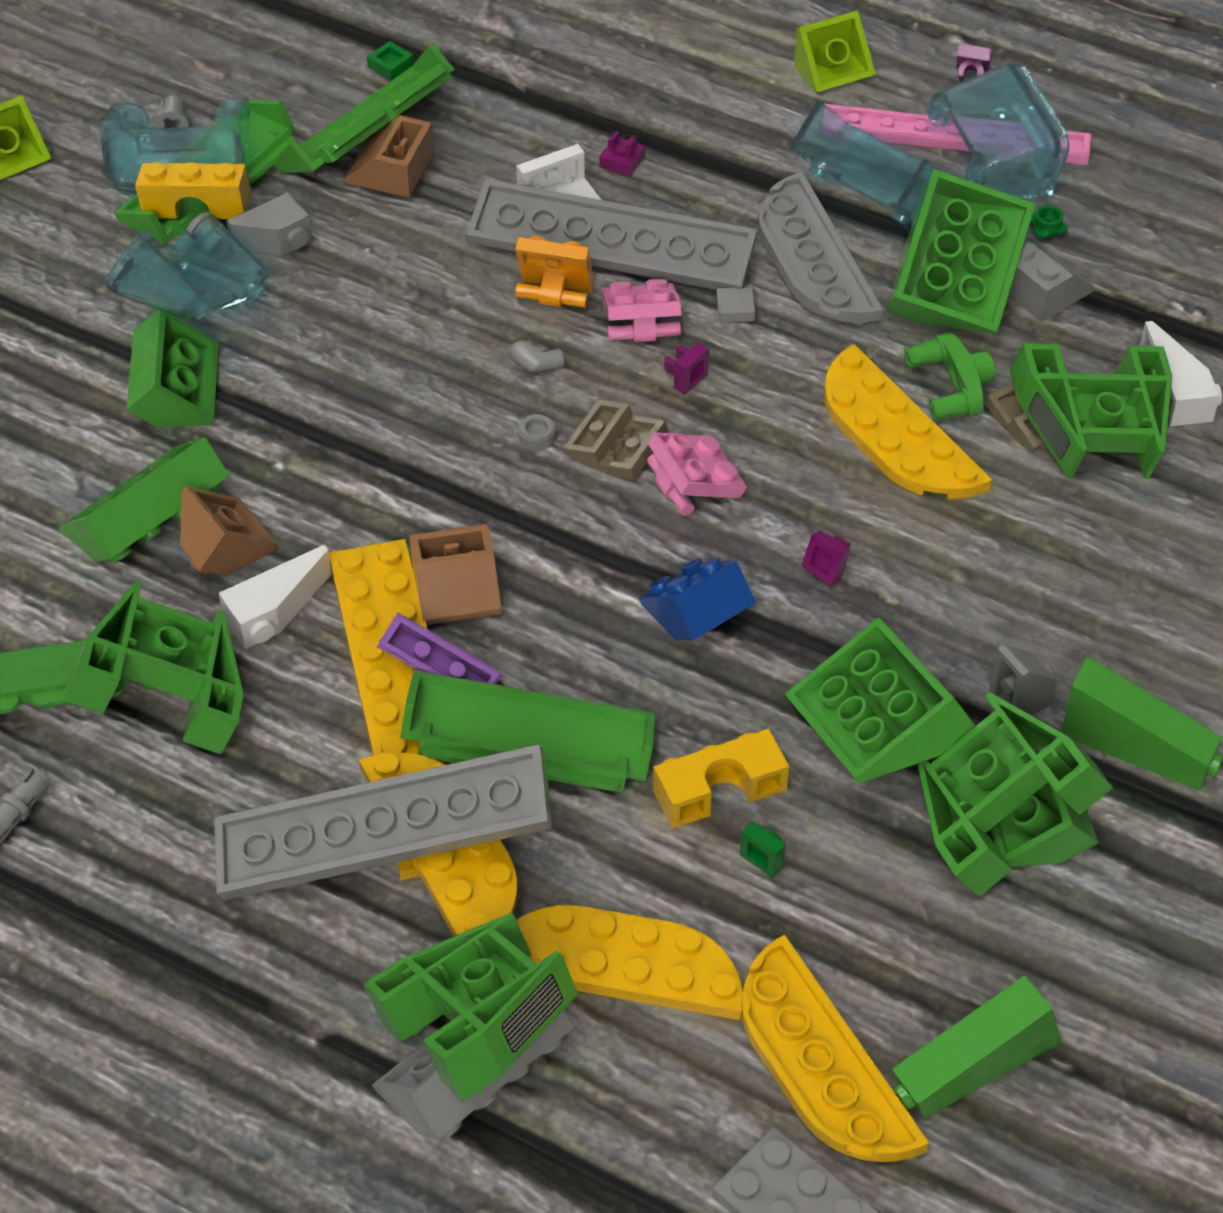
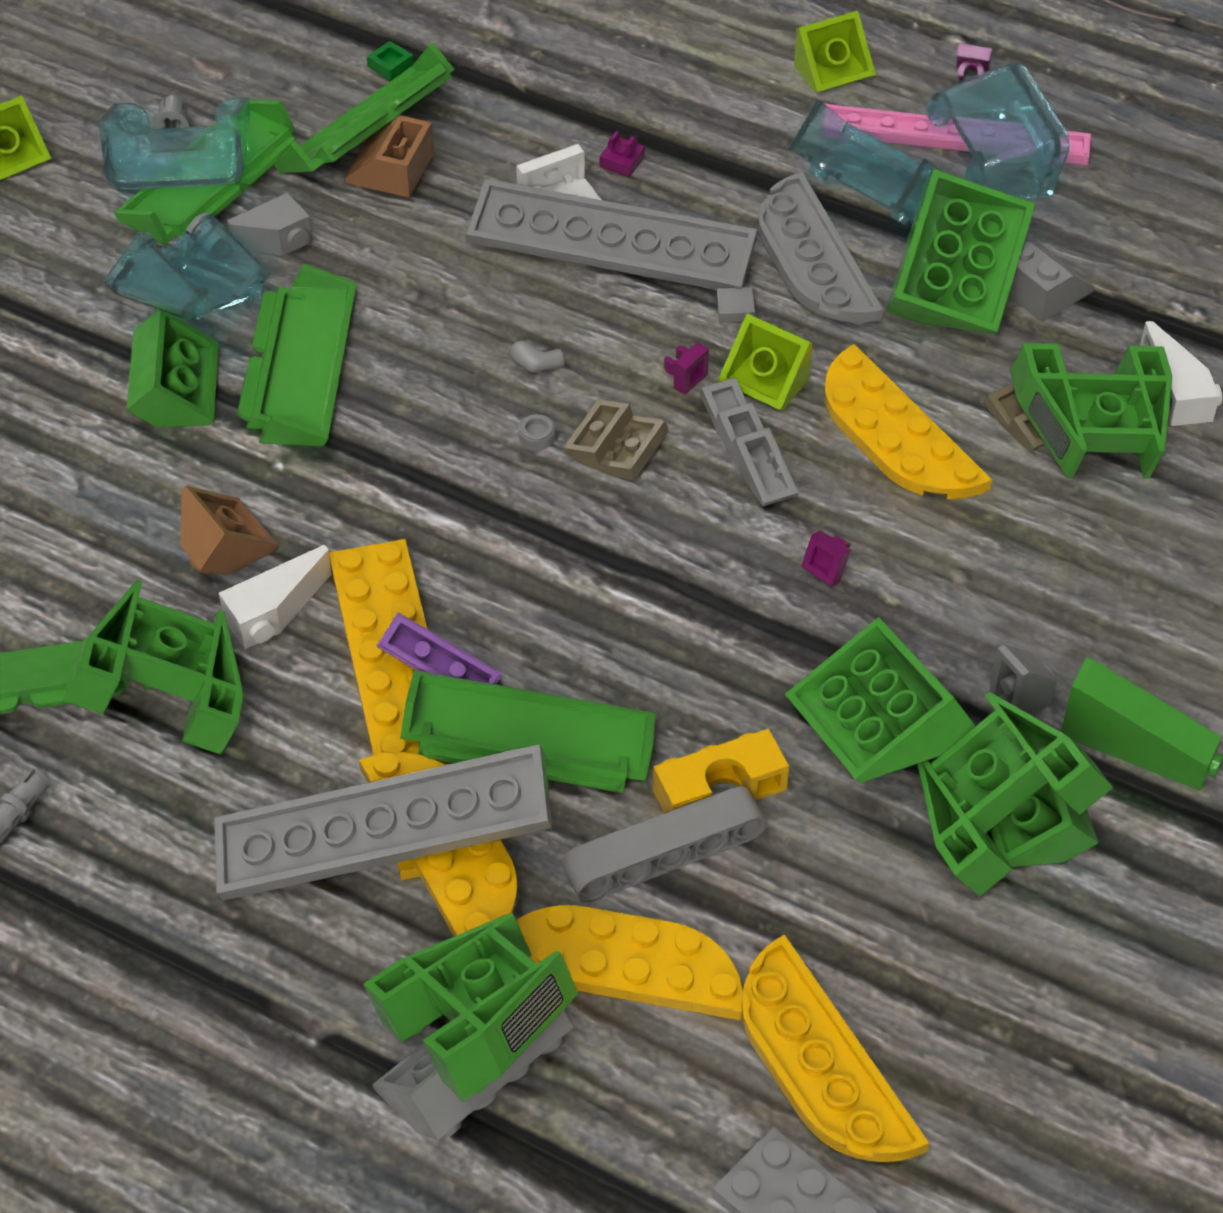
bright green slope [58,437,230,563] -> none
yellow arch [135,162,252,219] -> none
medium nougat slope [409,524,502,625] -> none
light orange plate [515,236,594,308] -> none
bright pink plate [602,279,681,343] -> none
blue slope [638,557,756,640] -> none
bright pink plate [647,432,747,516] -> none
green plate [740,821,786,878] -> none
bright green slope [892,975,1061,1119] -> none
bright green connector [904,332,996,423] -> none
green plate [1030,205,1068,238] -> none
none -> bright green slope [237,263,357,446]
none -> light grey beam [561,786,768,902]
none -> light grey slope [700,378,799,507]
none -> lime slope [718,313,813,411]

